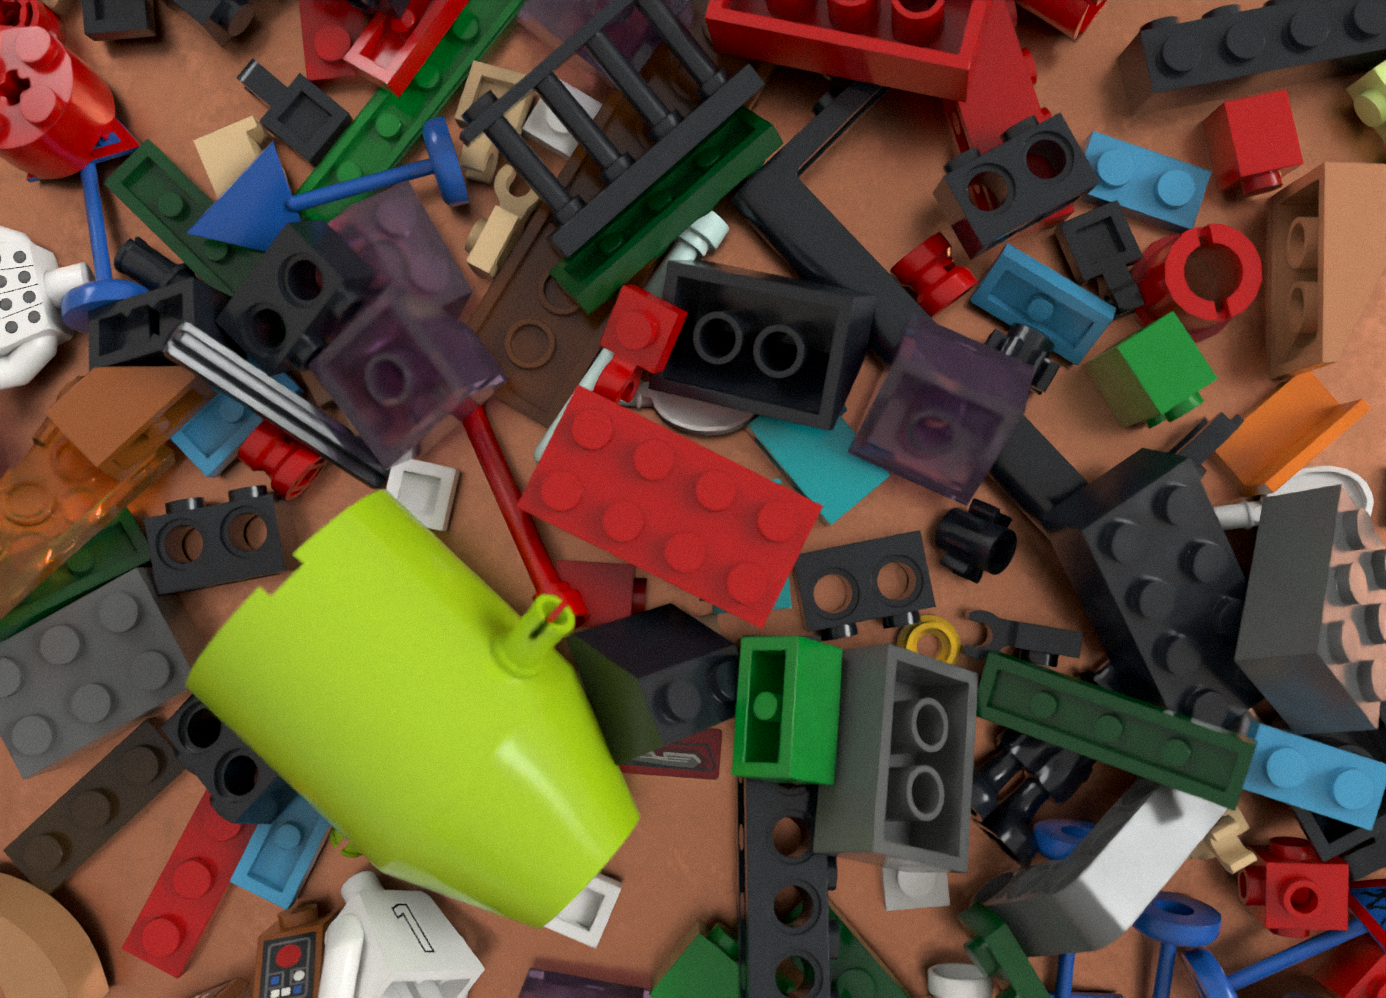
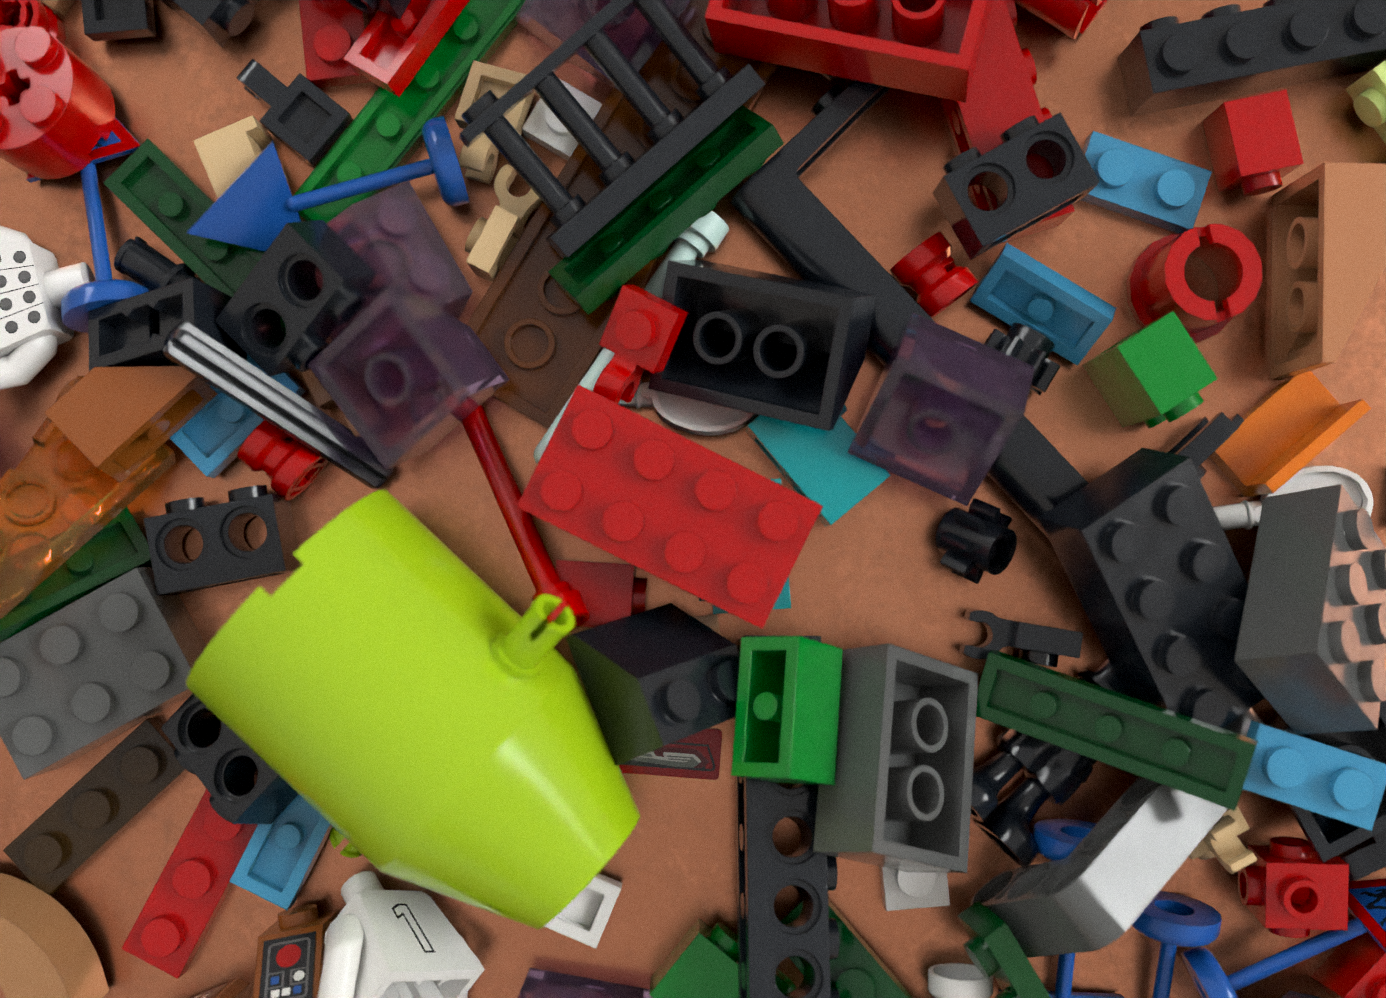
white plate [386,455,460,532] -> none
black brick [791,530,936,641] -> none
yellow plate [896,615,961,666] -> none
black plate [1054,200,1144,322] -> none

